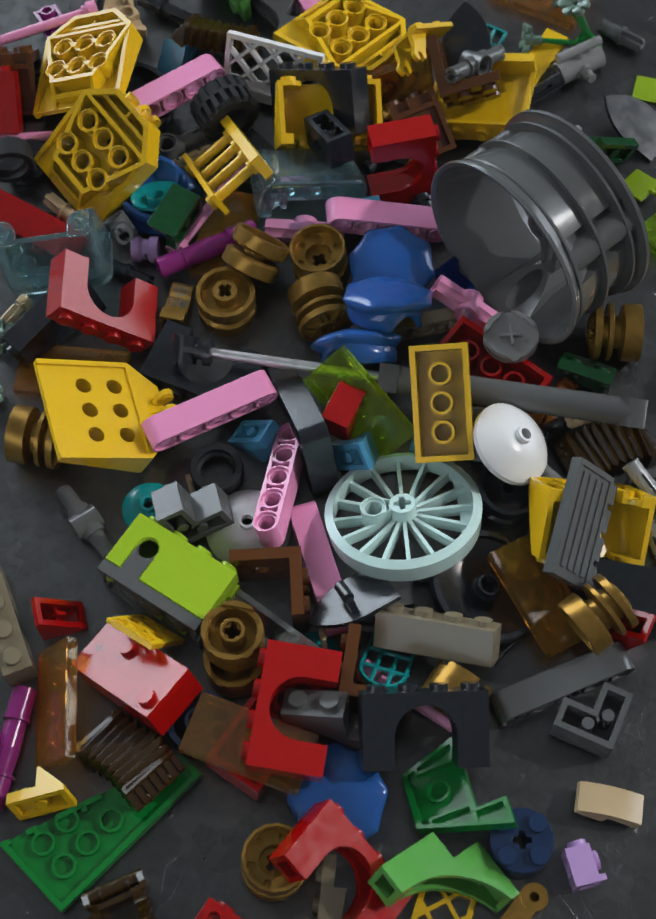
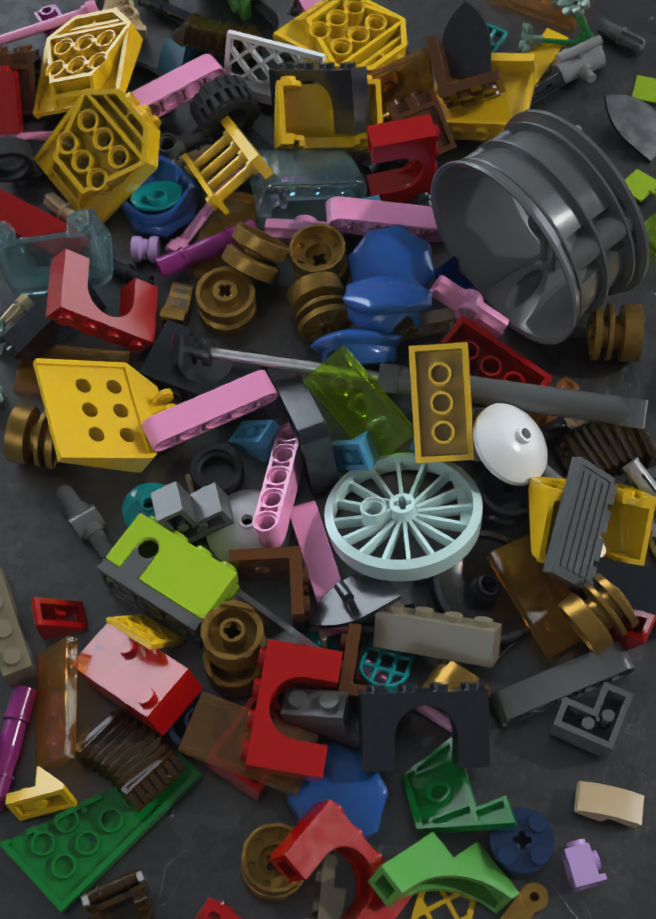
dark grey pin [104,210,138,246] -> none
dark green panel [147,184,203,250] -> none
black brick [304,109,355,169] -> none
red slope [322,381,366,440] -> none
yellow plate [386,21,453,77] -> none
dark grey pin [445,44,505,84] -> none
light grey tile [483,310,539,364] -> none
dark green bracket [556,351,617,395] -> none
dark green panel [589,137,639,164] -> none

